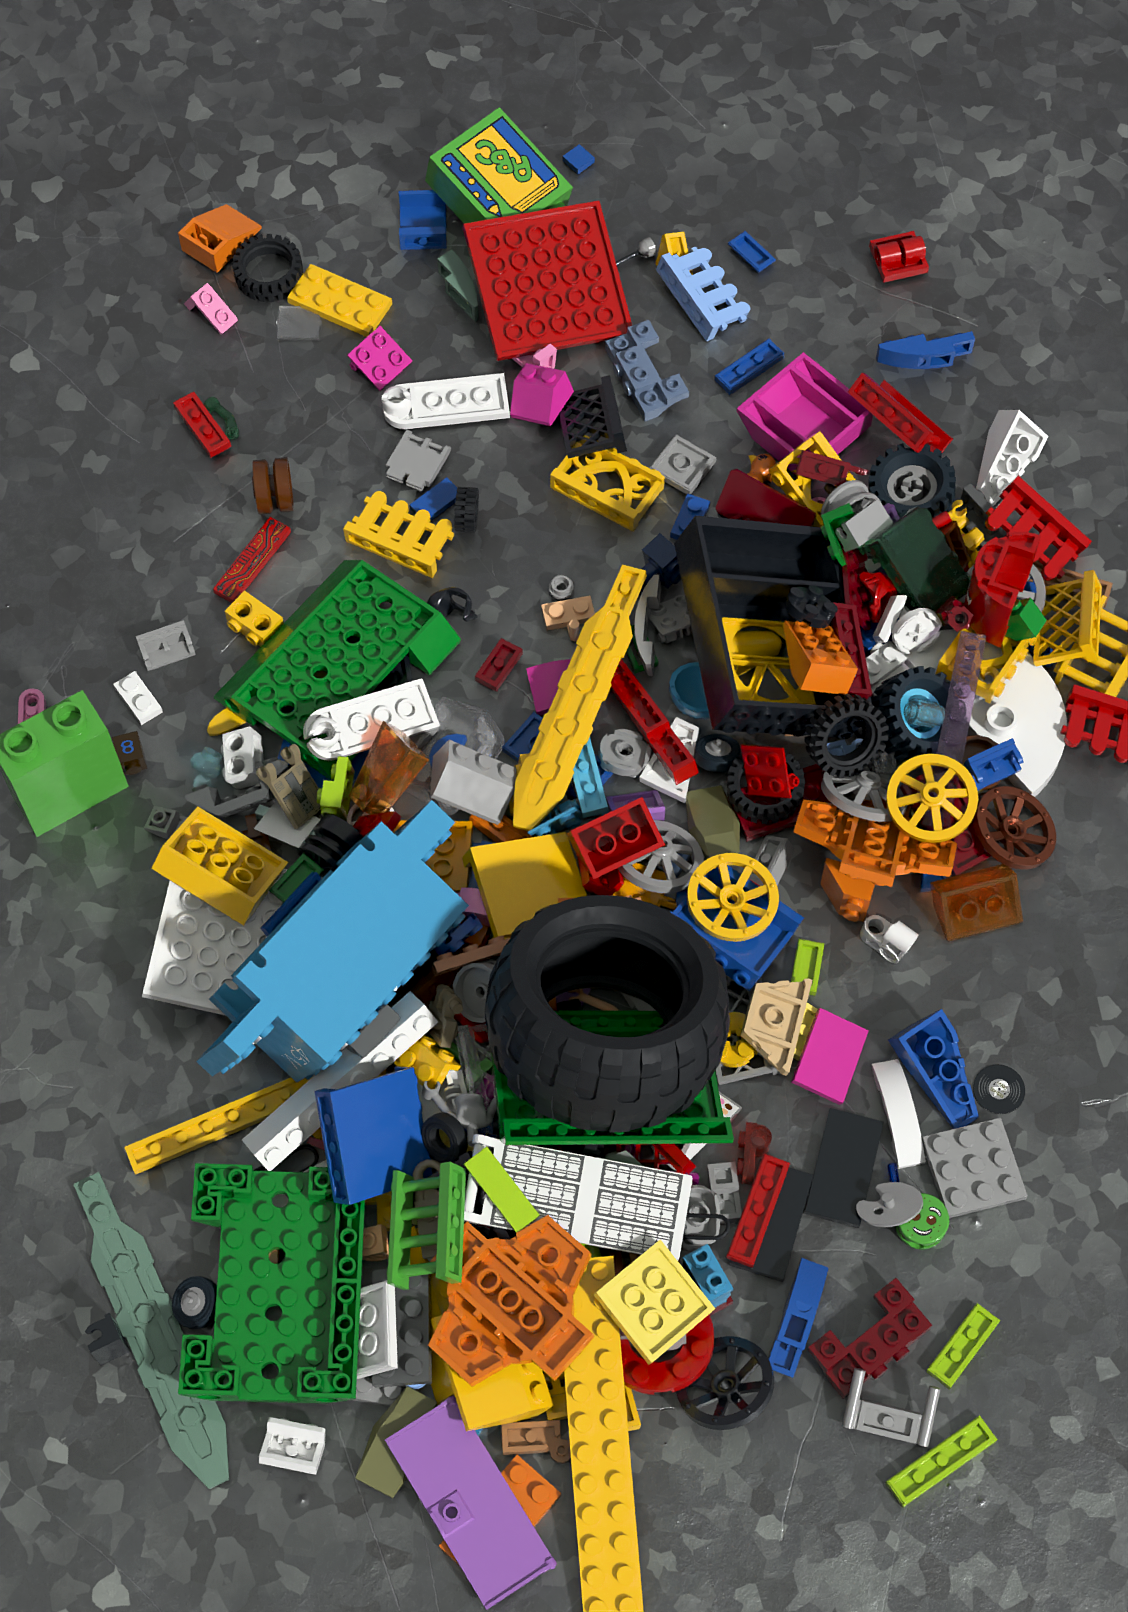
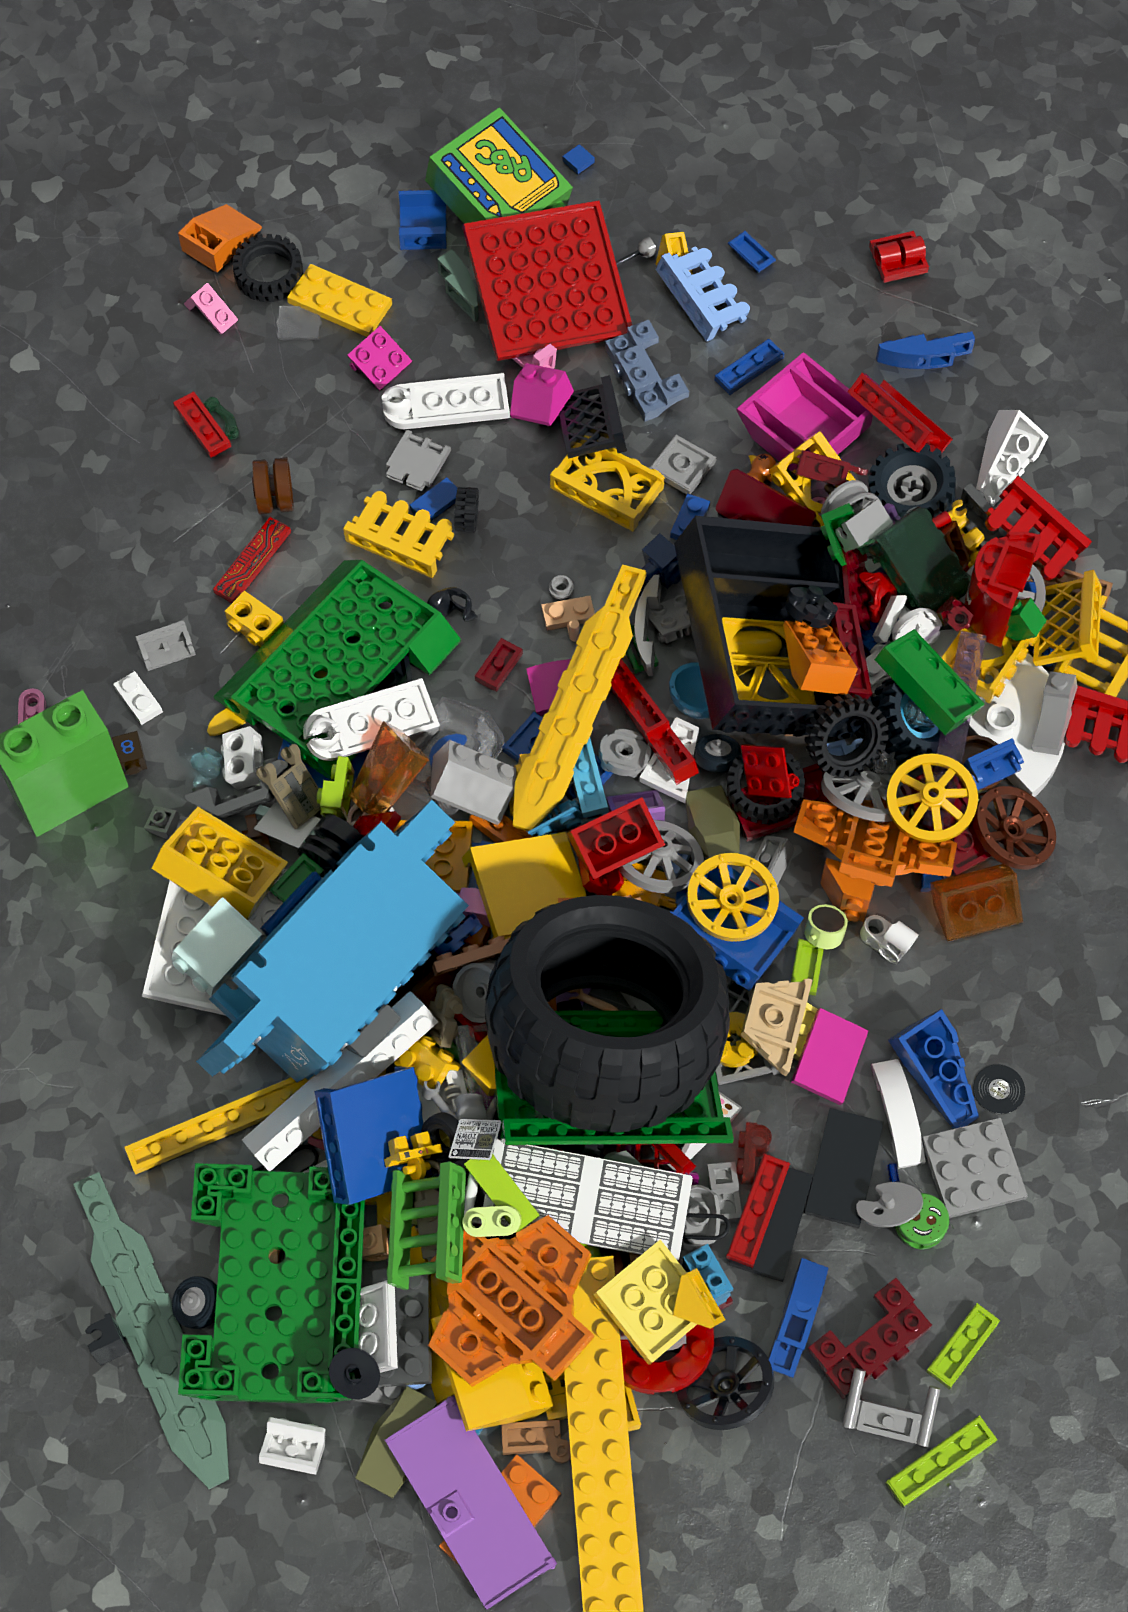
none -> light aqua slope [171,897,262,996]
none -> black piece [329,1348,380,1399]
none -> yellow hips [384,1131,442,1180]
none -> sticker [449,1119,501,1160]
none -> yellow slope [461,1035,496,1096]
none -> yellowish green plate [463,1206,522,1237]
none -> yellow slope [673,1268,726,1329]
none -> piece [804,904,848,949]
none -> green slope [874,629,985,735]
none -> light grey slope [1032,671,1078,755]

